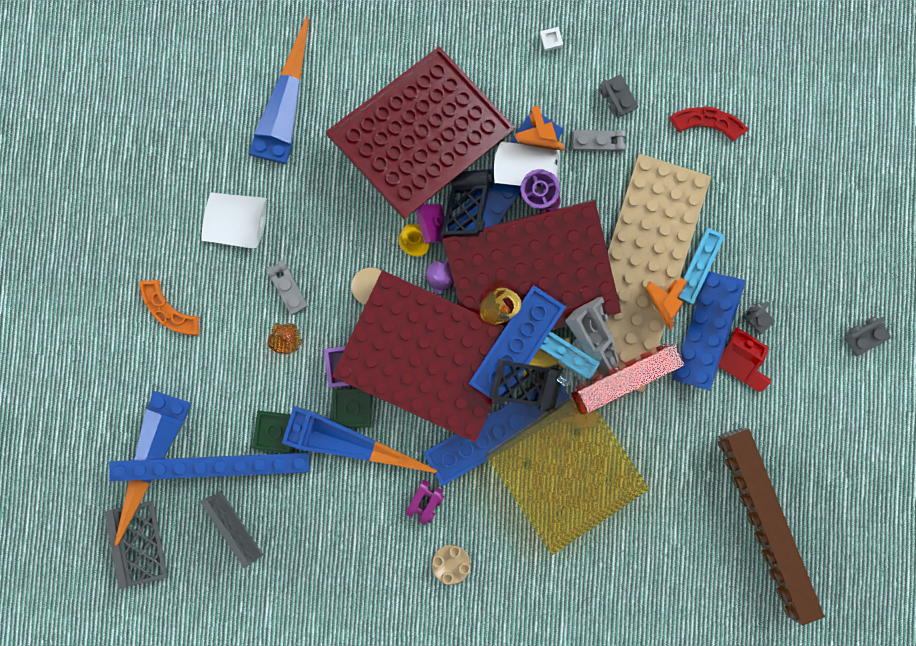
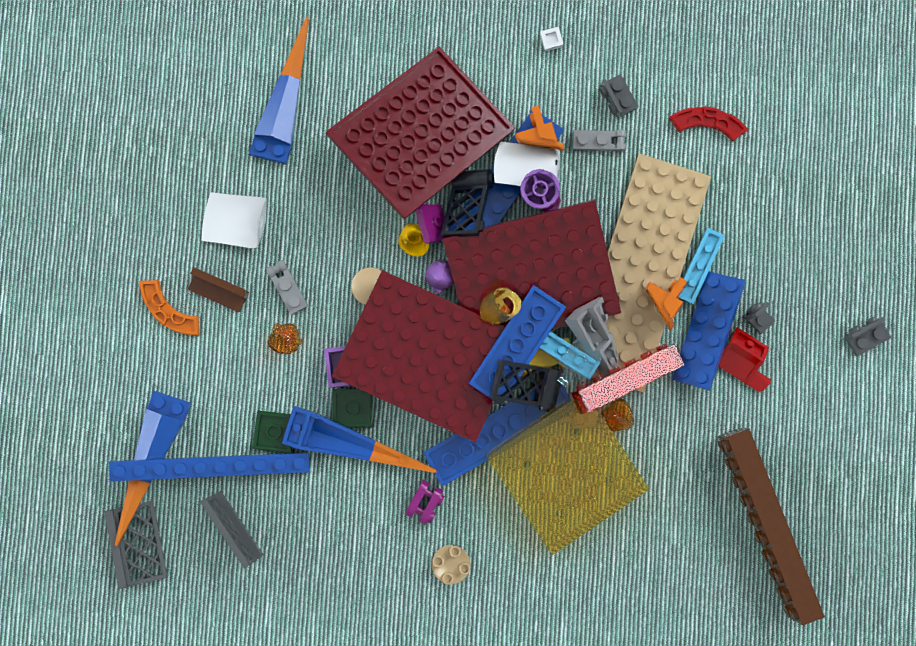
none -> reddish brown panel [188,267,249,312]
none -> clear orange helmet [602,398,634,432]

